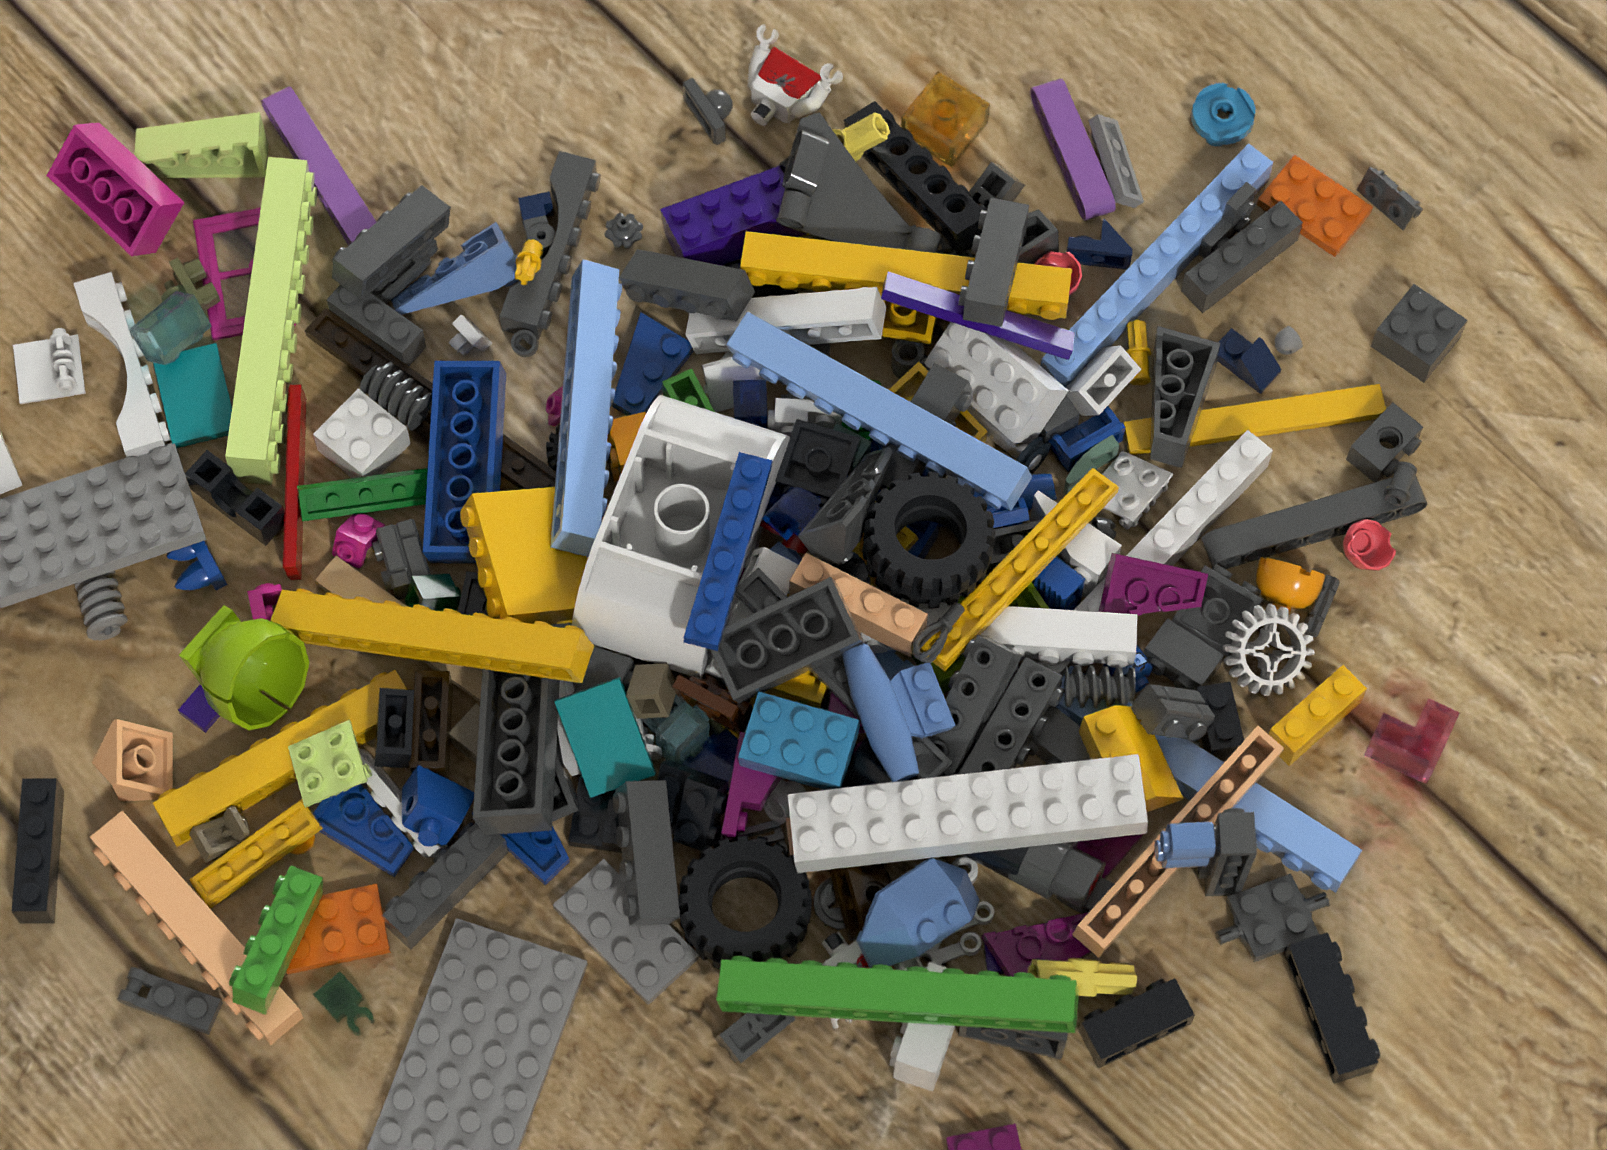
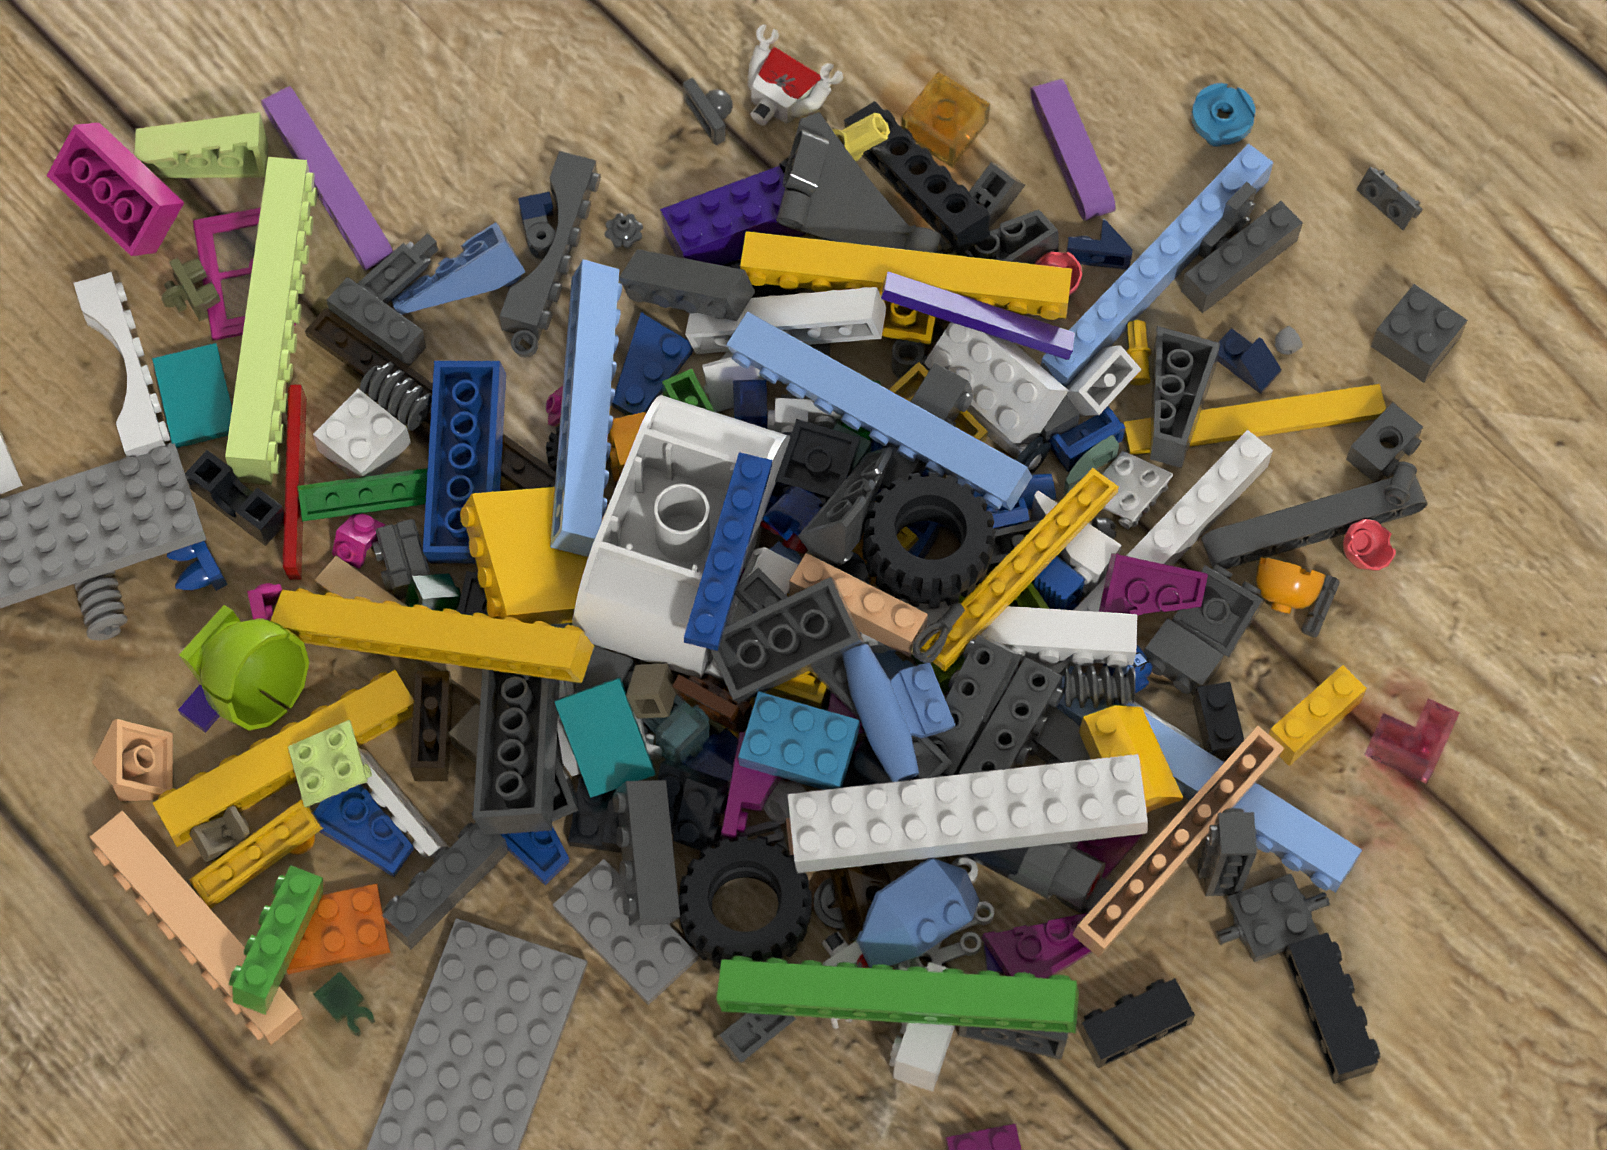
black brick [12,778,64,924] -> none
white hinge [13,328,86,404] -> none
dark grey plate [117,967,223,1035] -> none
clear light blue brick [129,291,212,365] -> none
dark grey brick [332,185,451,300] -> none
black slope [374,688,414,768] -> none
blue torso [402,765,474,847] -> none
white tile [449,315,492,356] -> none
yellow axle [514,239,543,285] -> none
dark grey brick [959,198,1029,327] -> none
light yellow piece [1028,958,1137,997] -> none
light grey plate [1088,114,1144,208] -> none
dark grey brick [1131,684,1215,741] -> none
medium blue brick [1155,821,1216,868] -> none
white gear [1222,604,1315,696] -> none
orange plate [1257,155,1373,257] -> none

